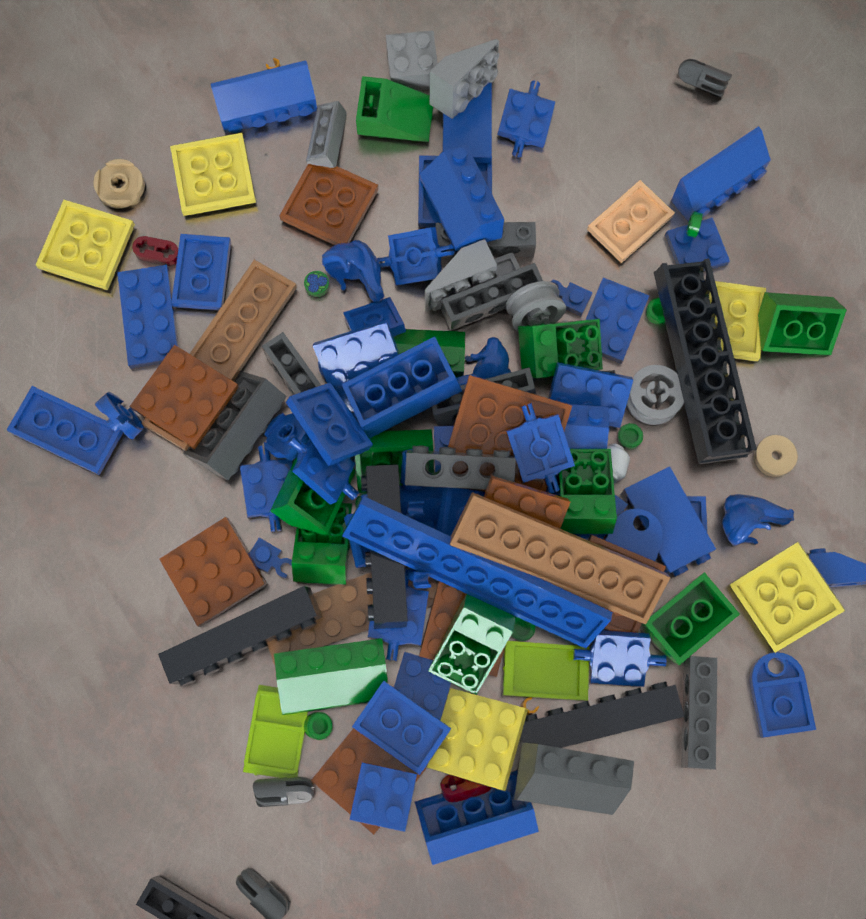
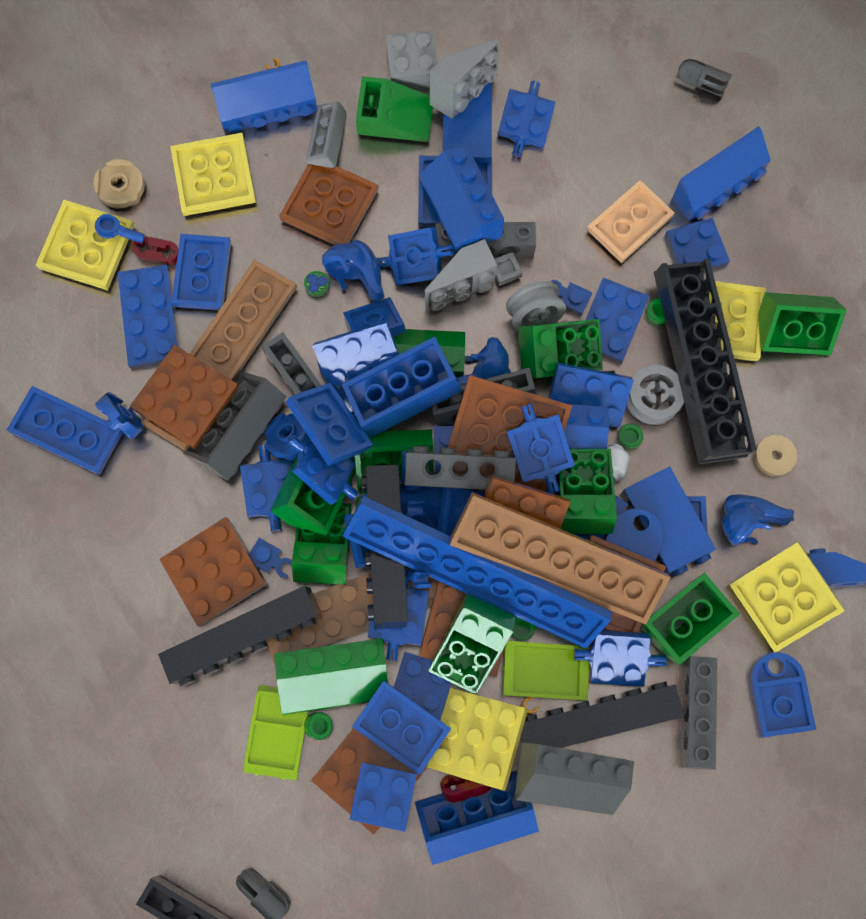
dark grey arm [253,777,314,807] -> none
dark grey brick [441,263,543,331] -> none
green tile [686,211,703,238] -> none
none -> blue plate [95,214,145,243]

